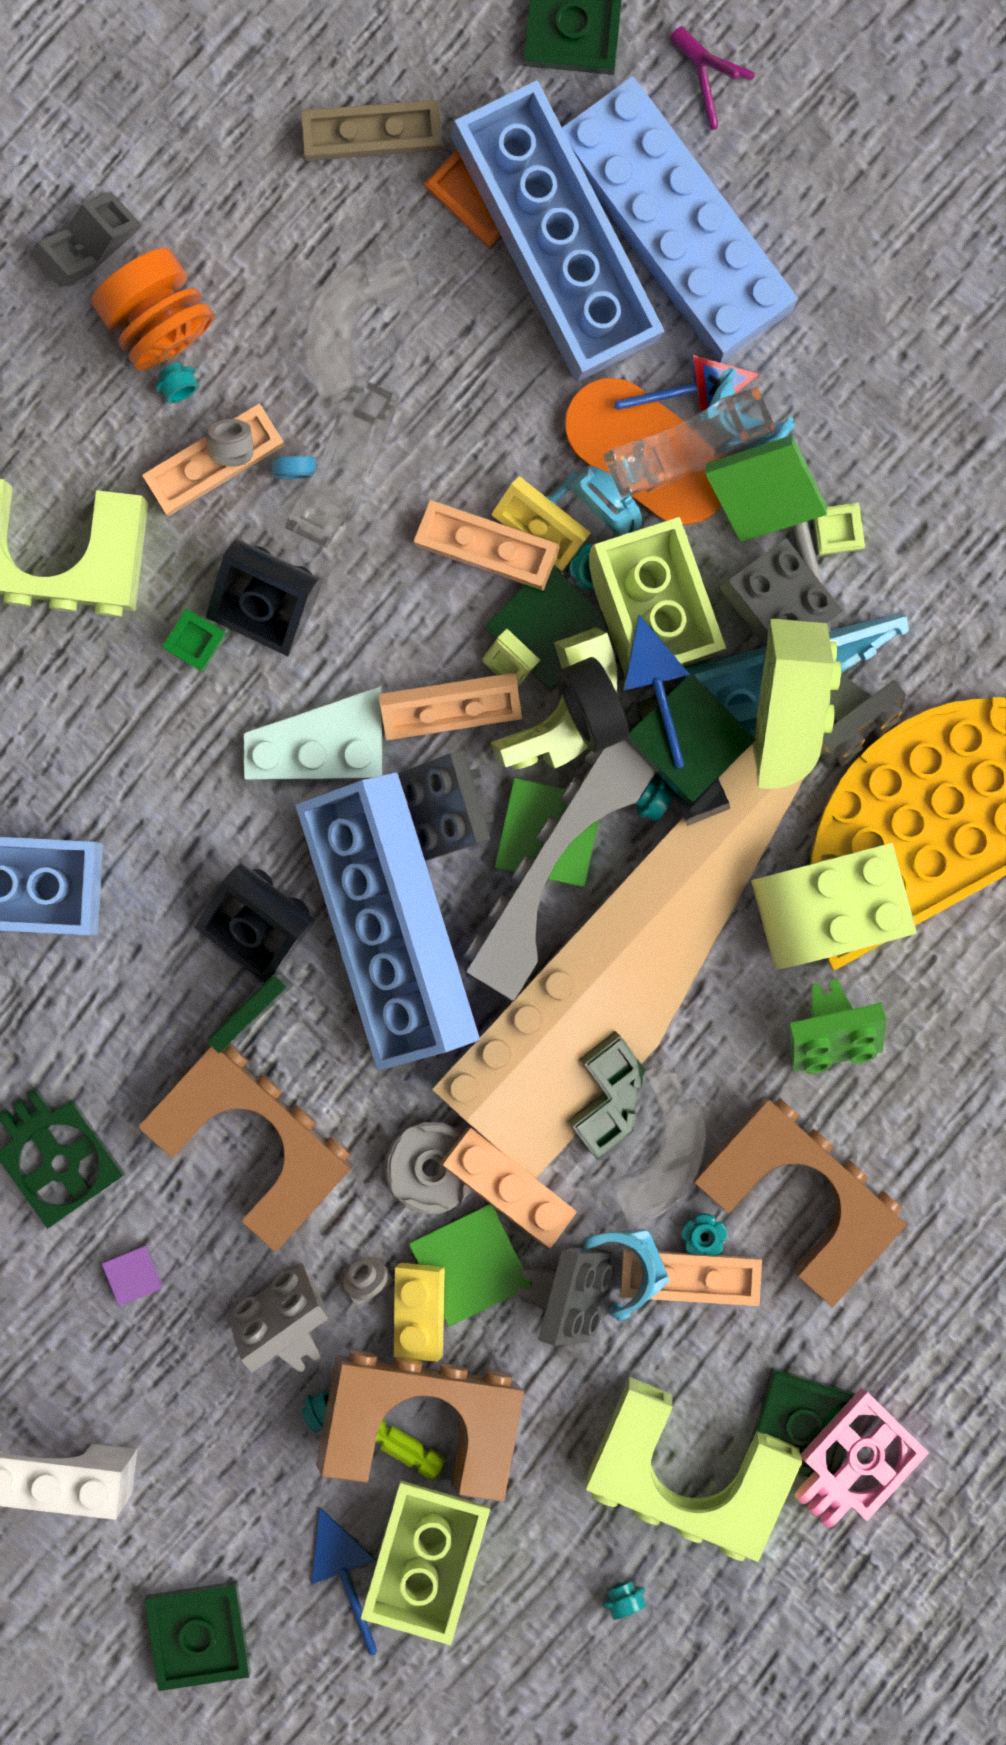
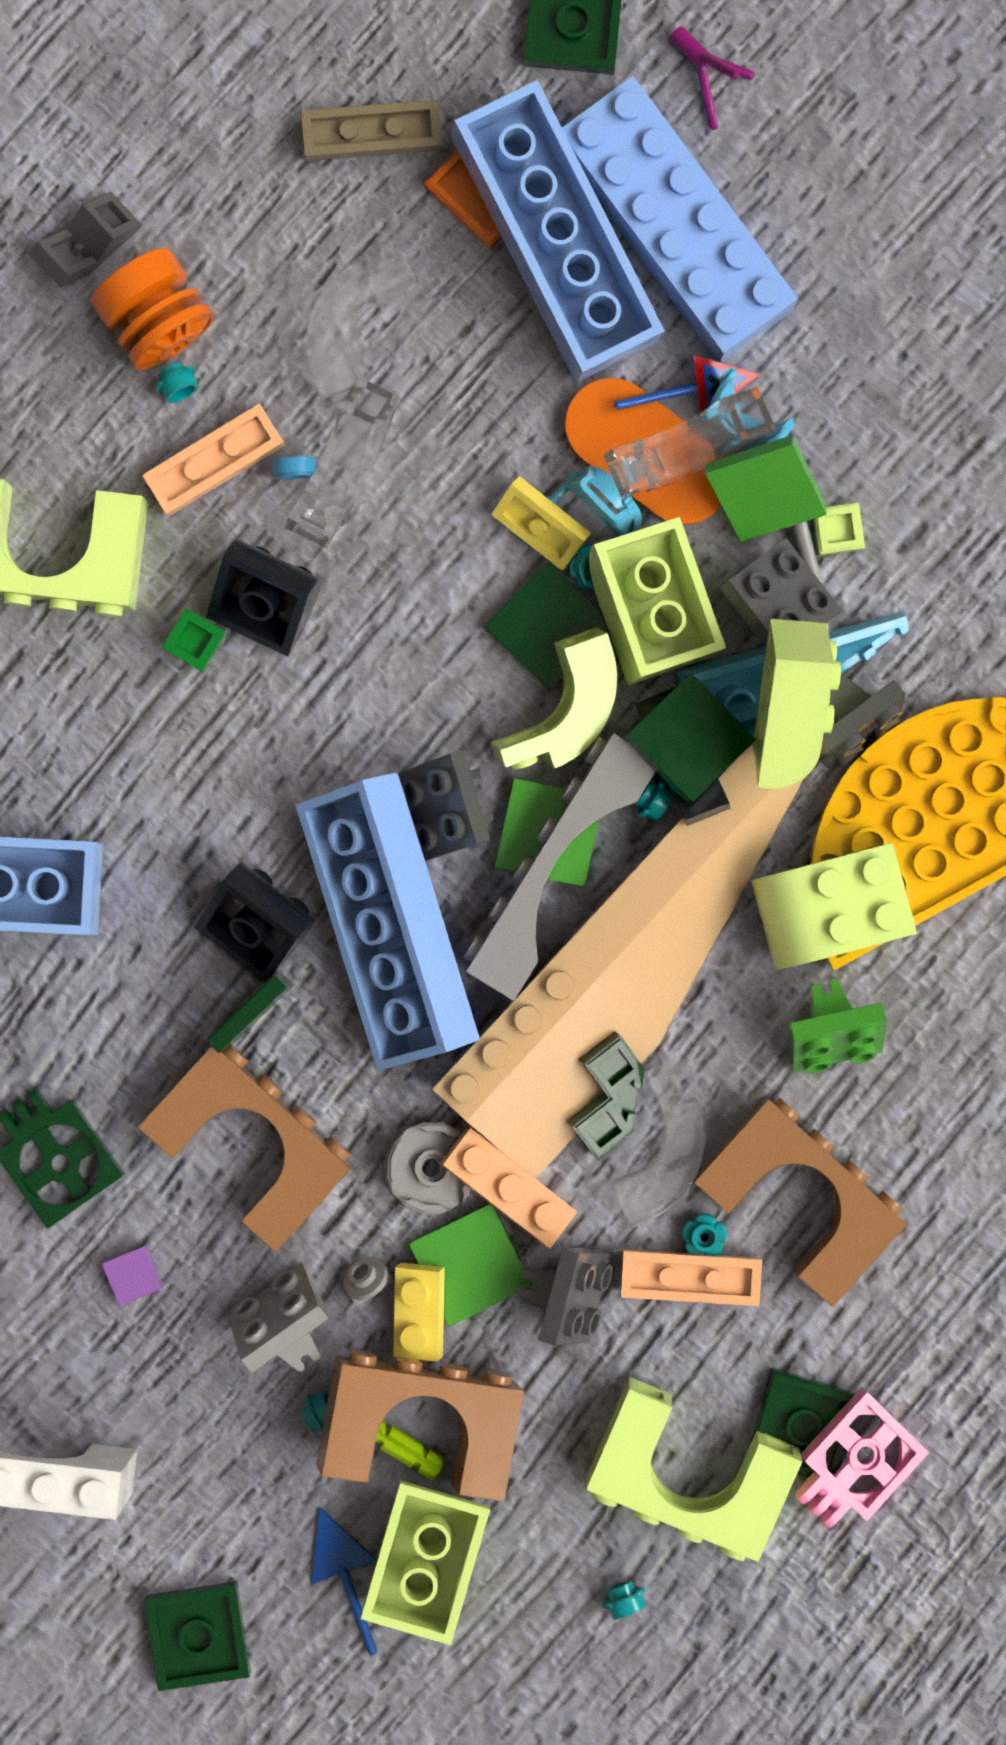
light grey tile [206,419,254,466] -> none
light aqua wing [244,686,383,780] -> none
light nougat plate [379,673,522,741] -> none
light nougat plate [414,500,560,591] -> none
yellowish green tile [481,629,540,686] -> none
black tyre [558,657,629,753] -> none
medium azure helmet [583,1229,670,1321] -> none
blue piece [623,615,690,769] -> none

